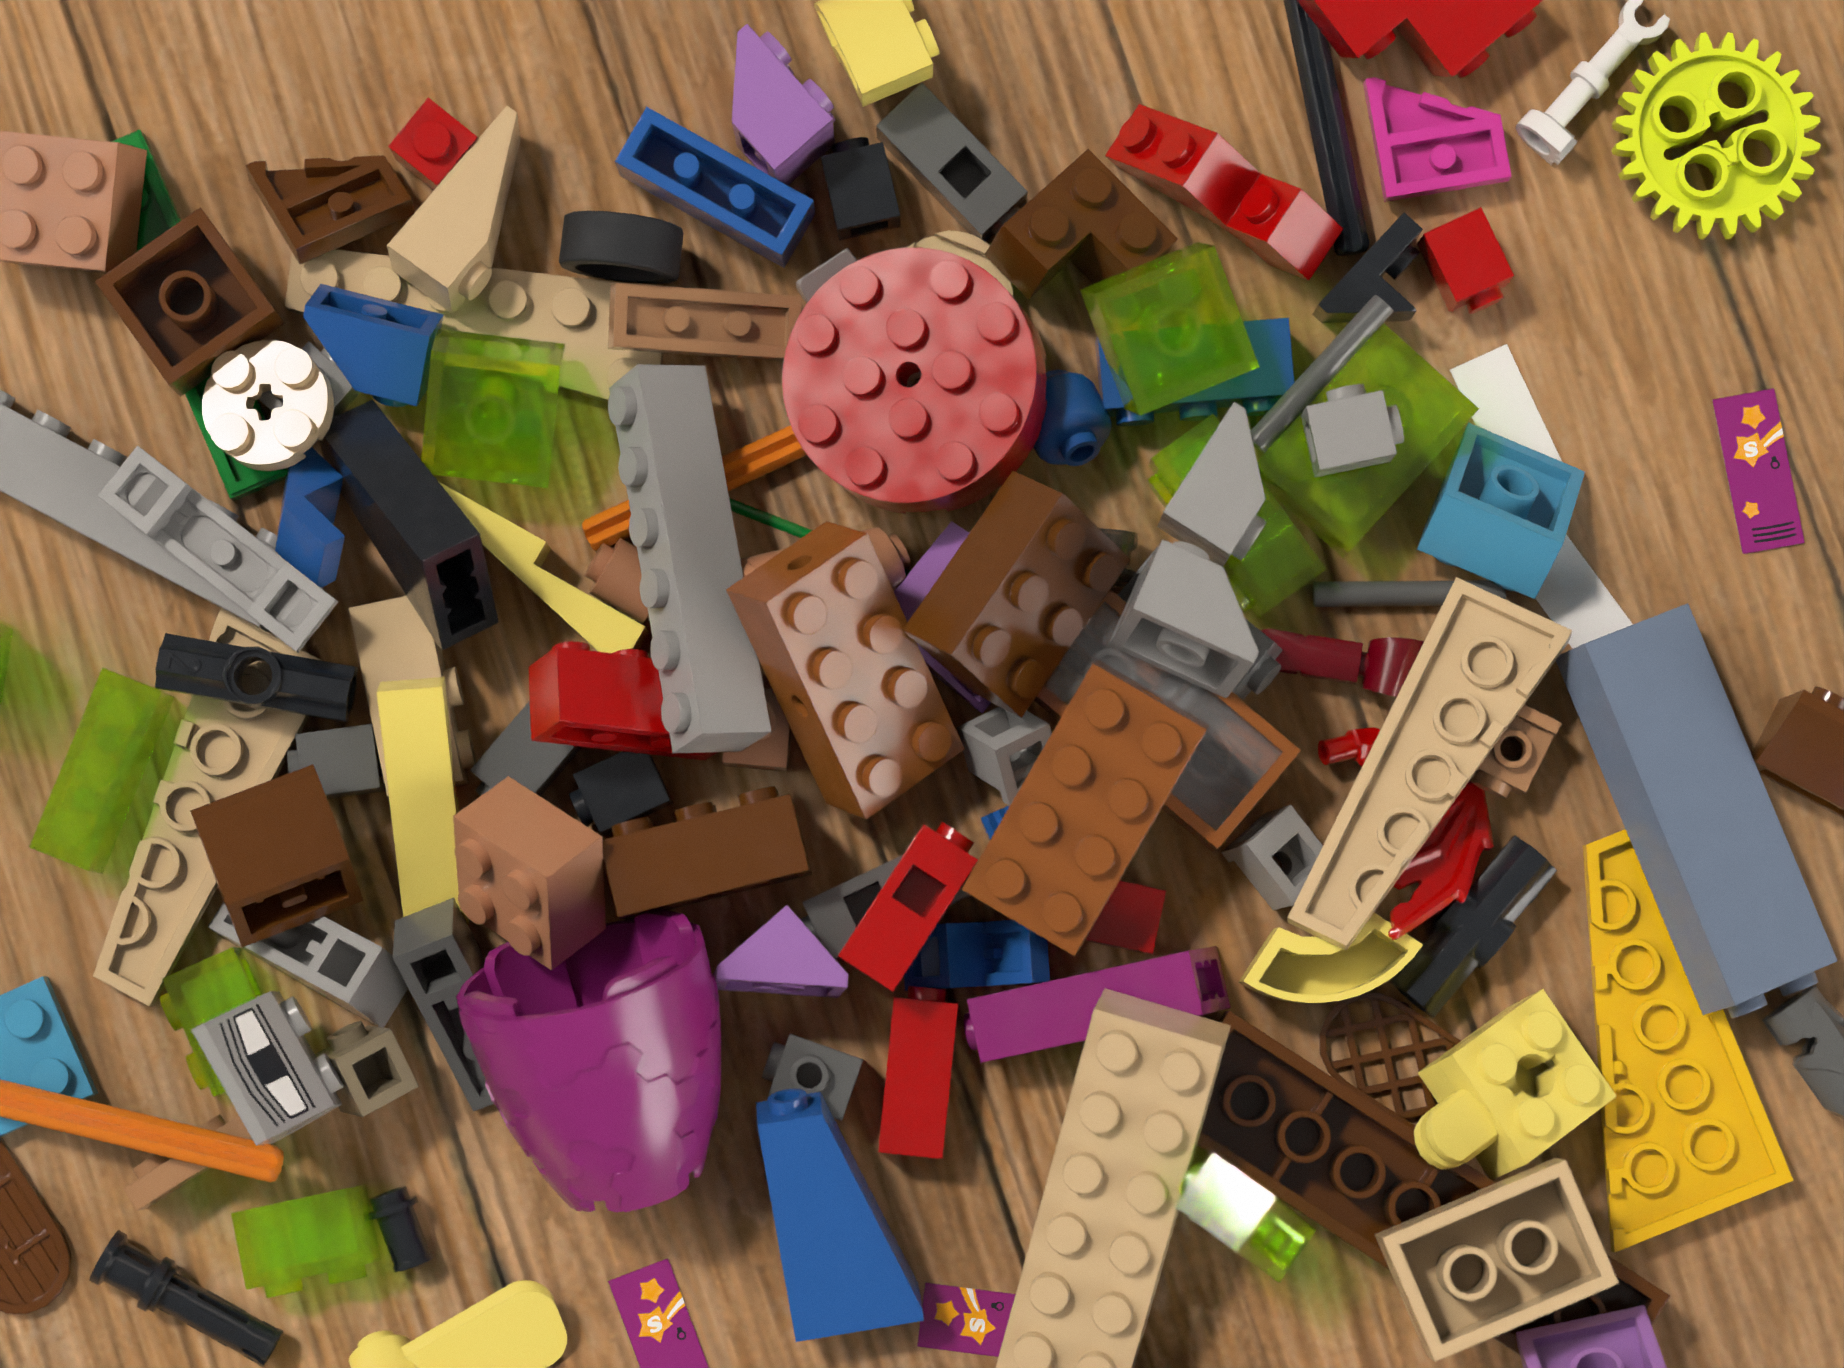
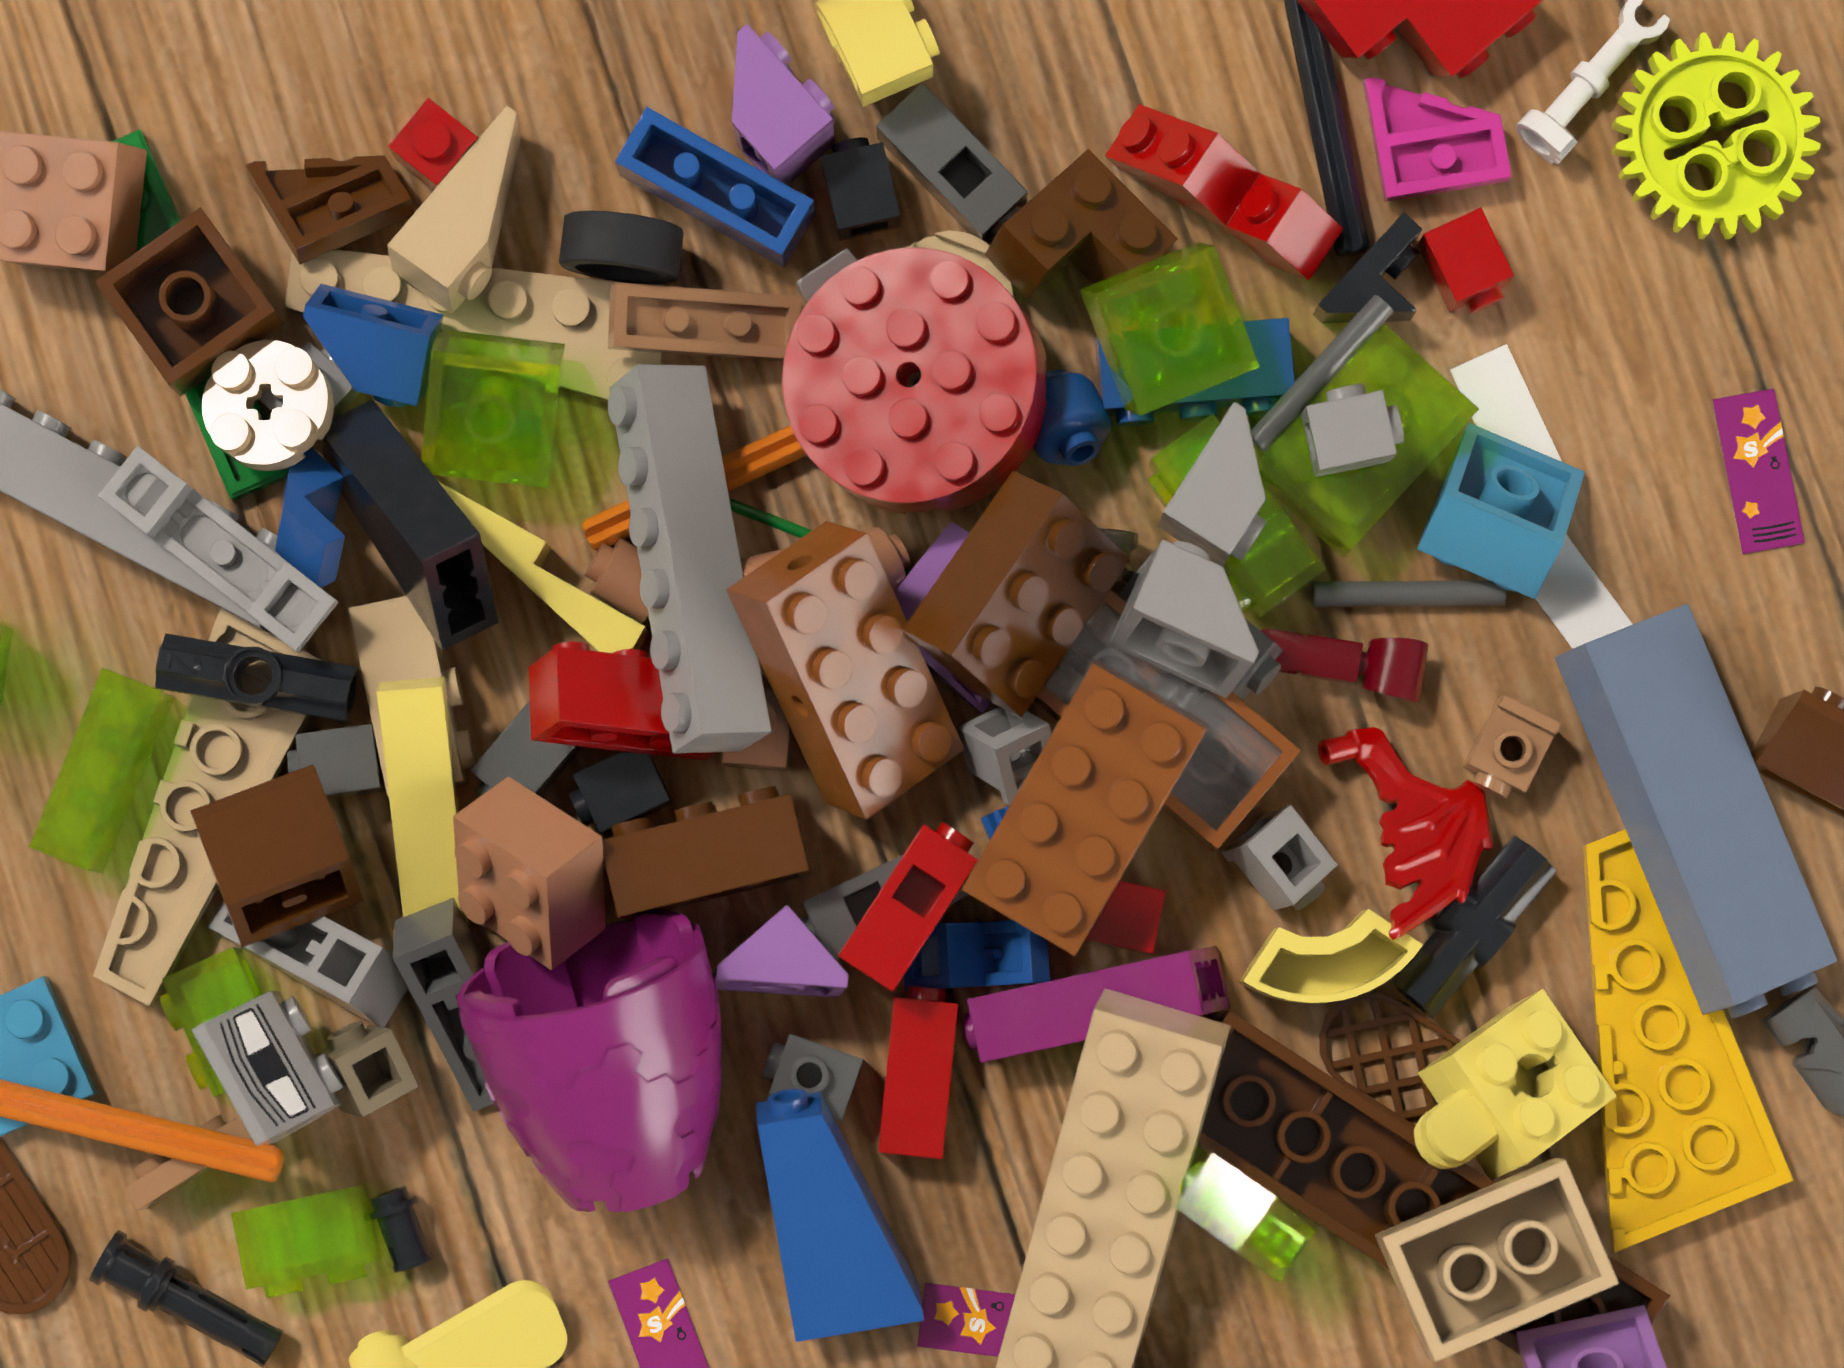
tan wing [1287,577,1572,951] -> none

